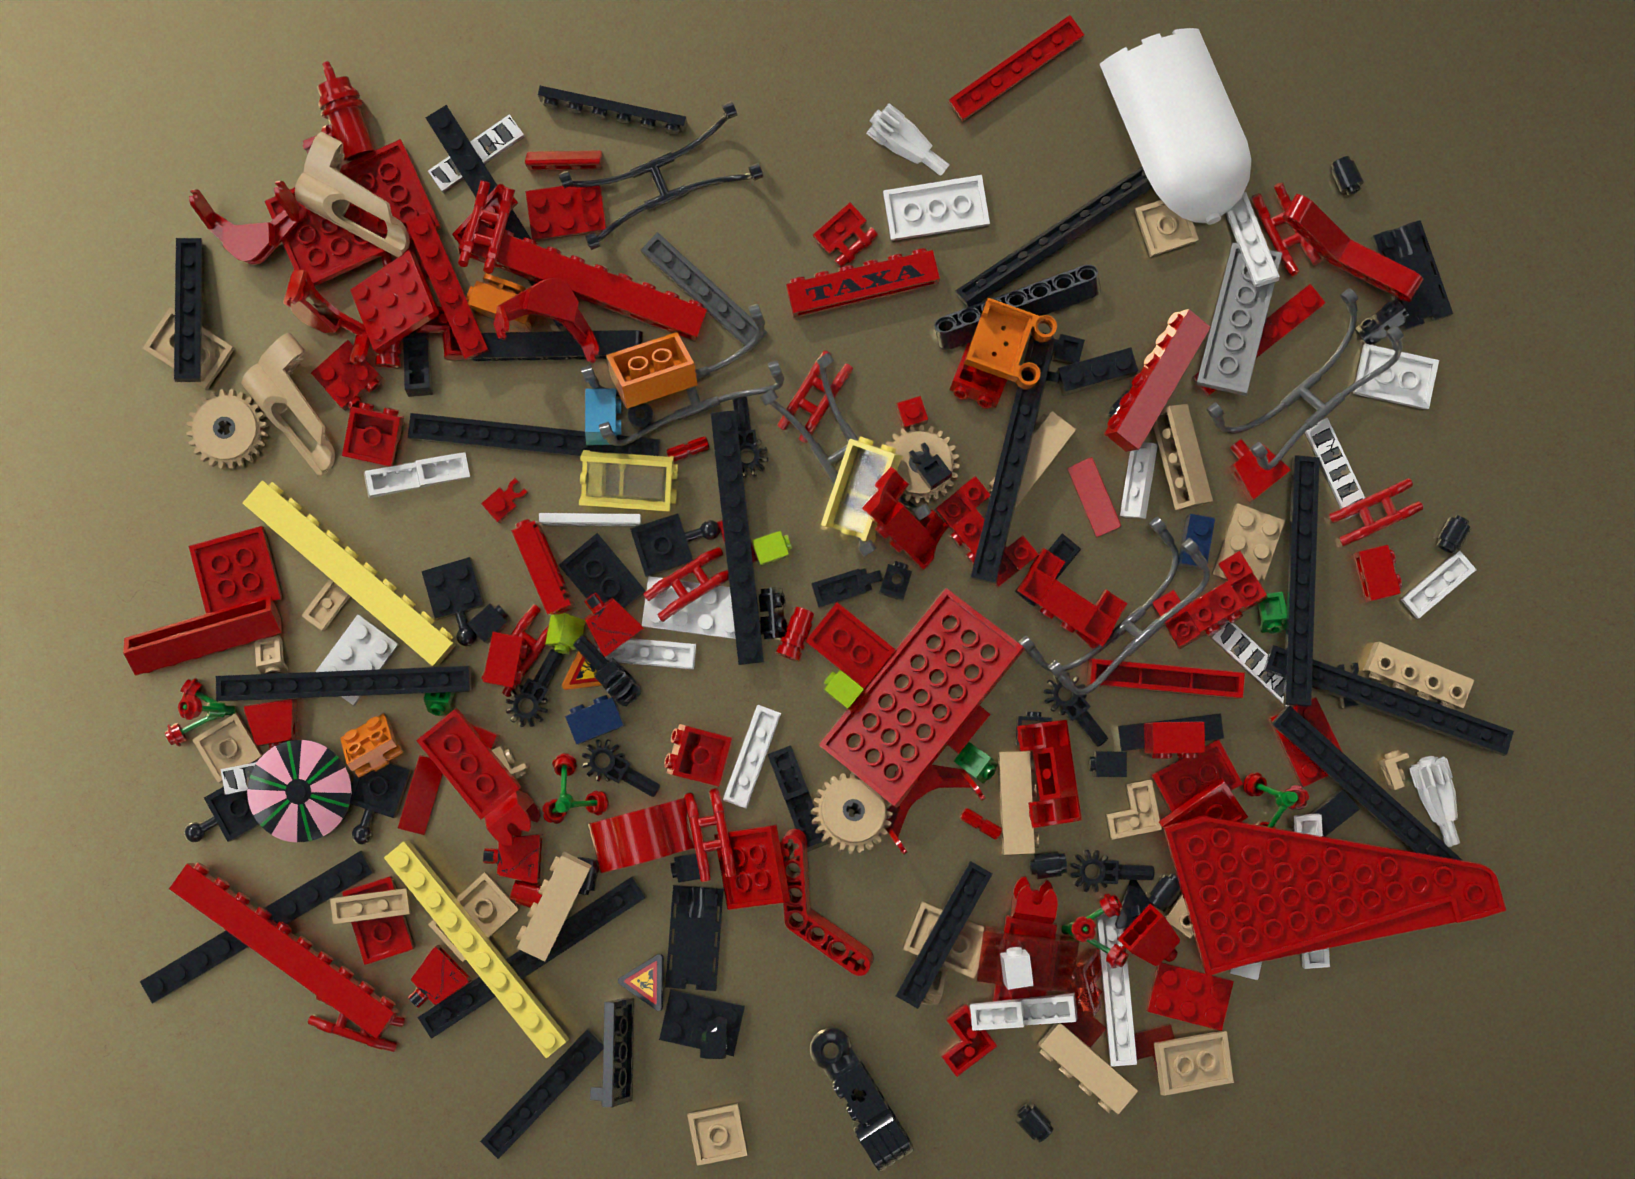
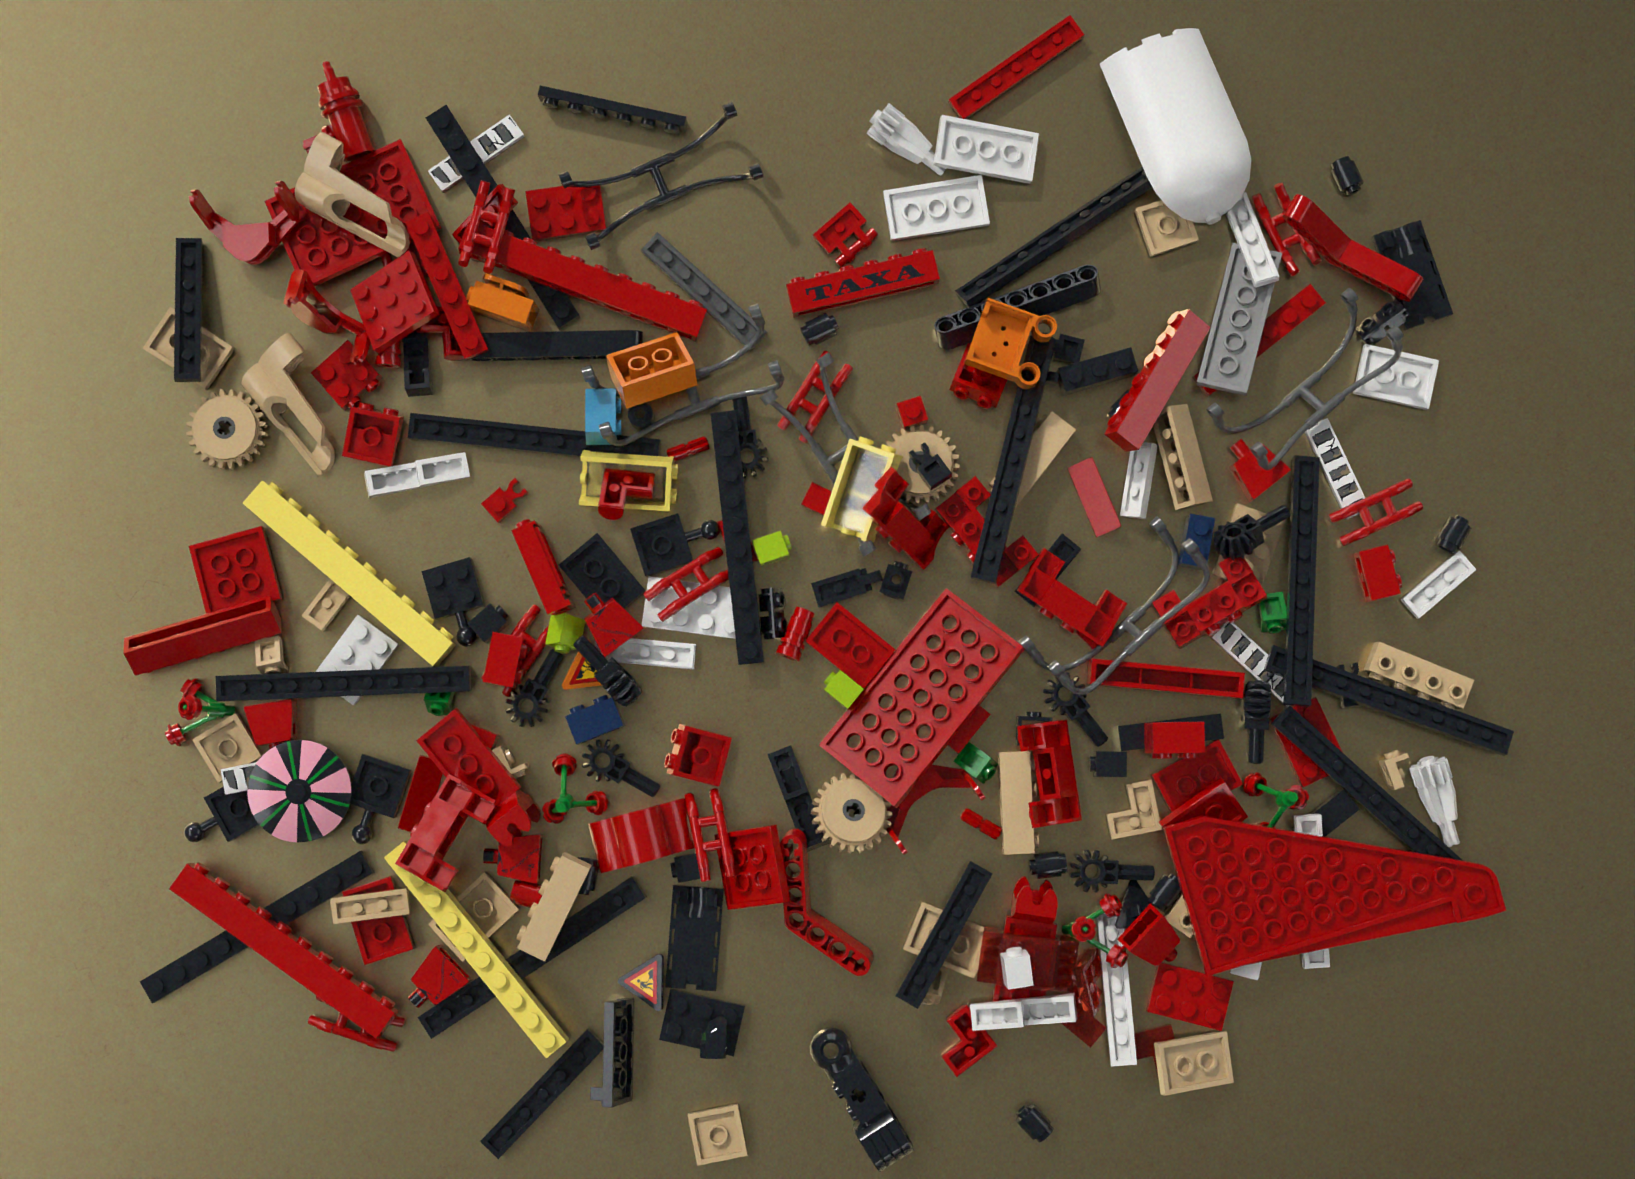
orange plate [340,713,404,778] -> none
red piece [493,278,599,363] -> none
red slope [525,150,602,171] -> none
white tile [539,513,642,526] -> none
white tile [723,705,781,809] -> none
tan brick [1038,1023,1138,1115] -> none
none -> red bracket [395,774,498,892]
none -> red brick [598,468,655,520]
none -> black brick [800,313,839,346]
none -> red tile [801,482,832,516]
none -> white plate [933,115,1039,184]
none -> black gear [1213,505,1290,561]
none -> black gear [1244,680,1271,764]

